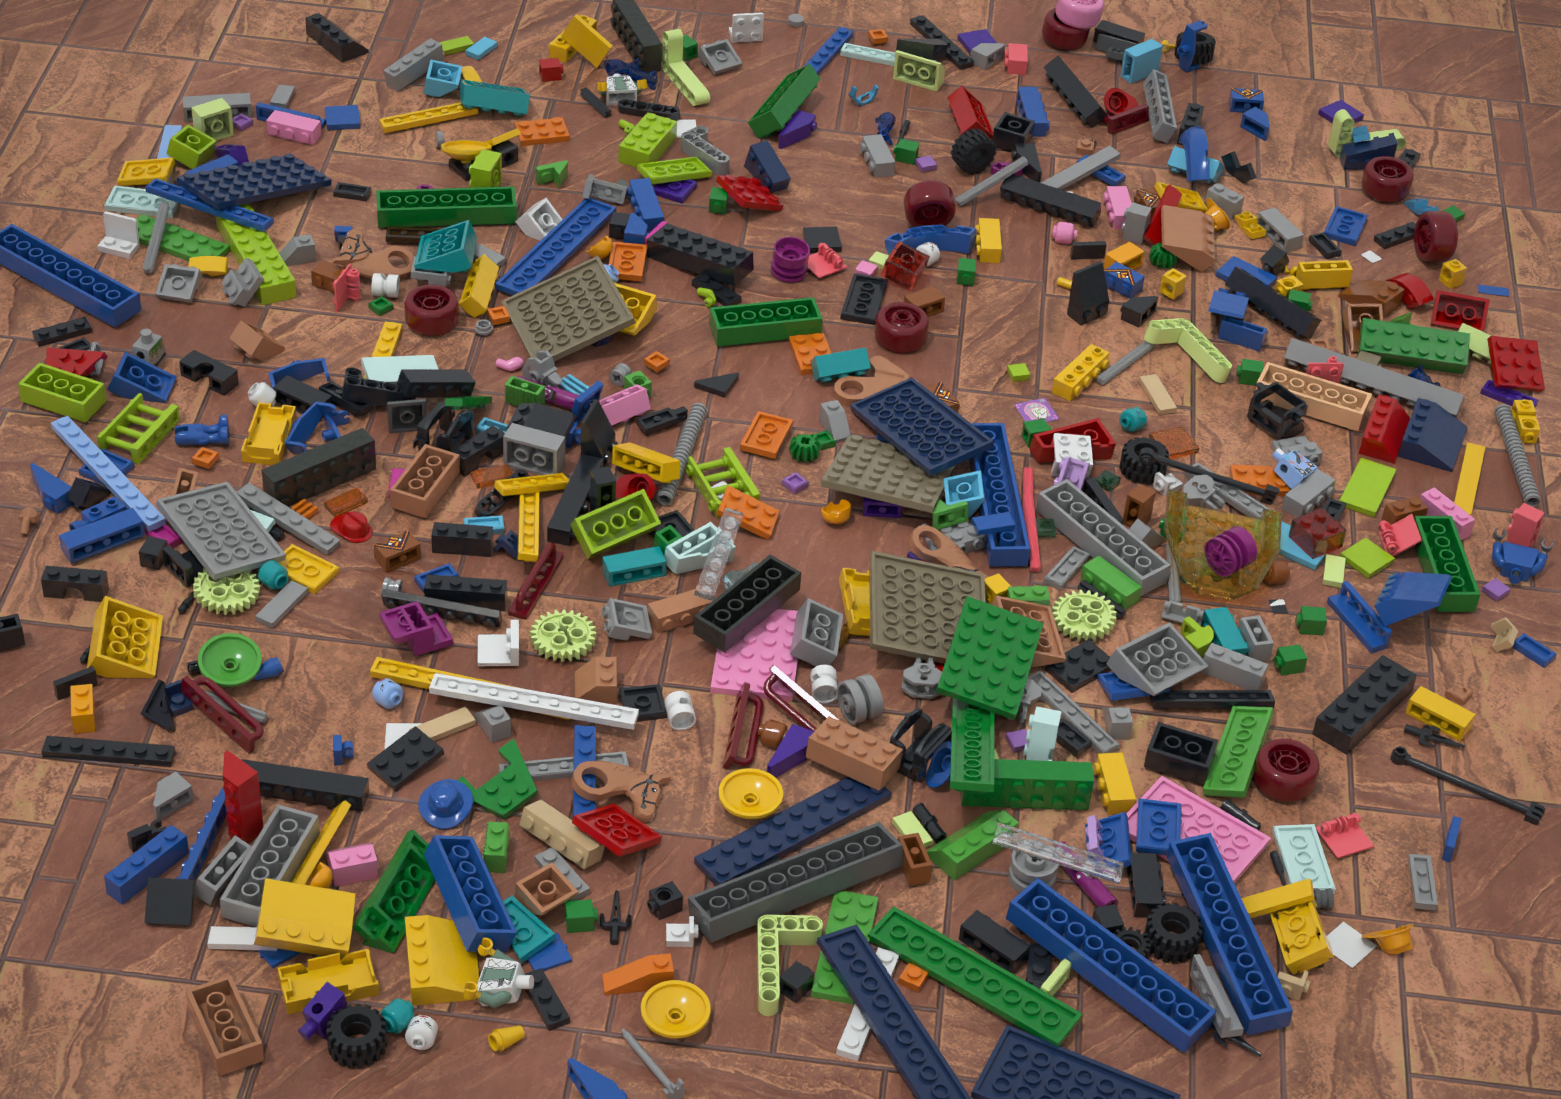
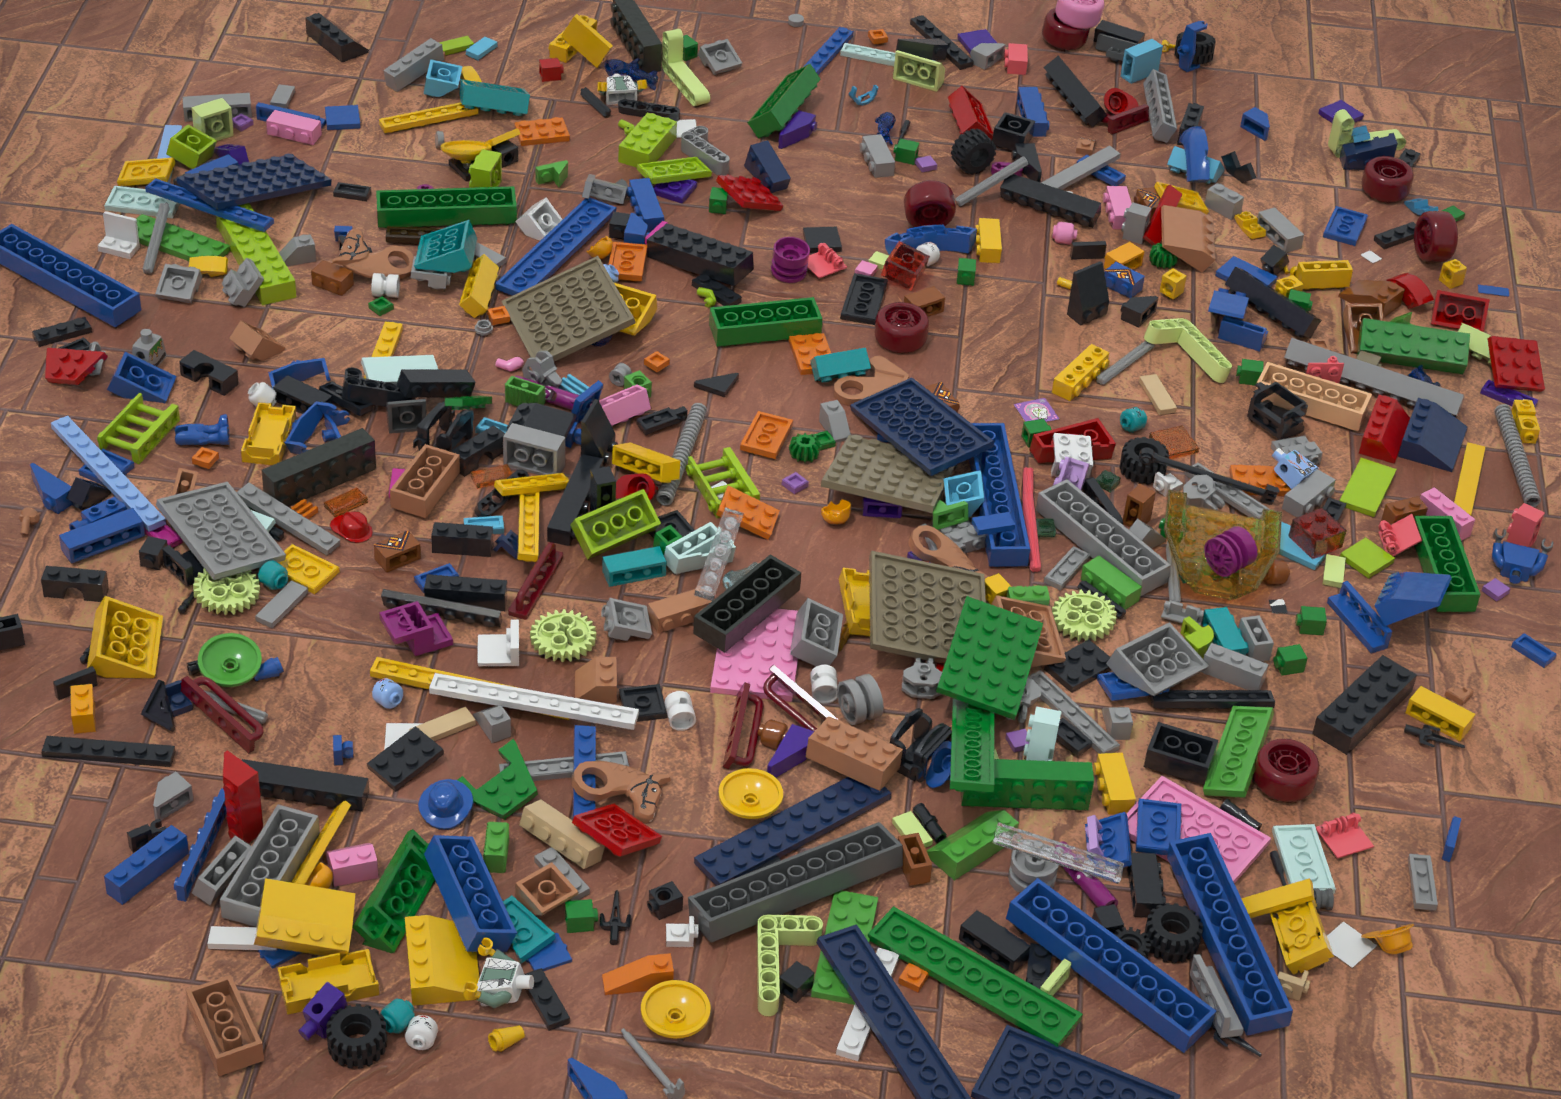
lime brick [18,363,107,422] -> none
black tile [144,877,195,926] -> none
coral hinge [333,263,361,312] -> none
light grey wheel [382,577,403,592] -> none
dark red wheel [404,284,459,336] -> none
white bracket [728,13,764,43] -> none
lime tile [1007,363,1030,382] -> none
light orange piece [1204,198,1230,231] -> none
blue brick [1229,88,1264,113] -> none
black tile [1308,232,1342,259] -> none
black hinge [1390,746,1545,825] -> none
tan bracket [1490,617,1518,652] -> none

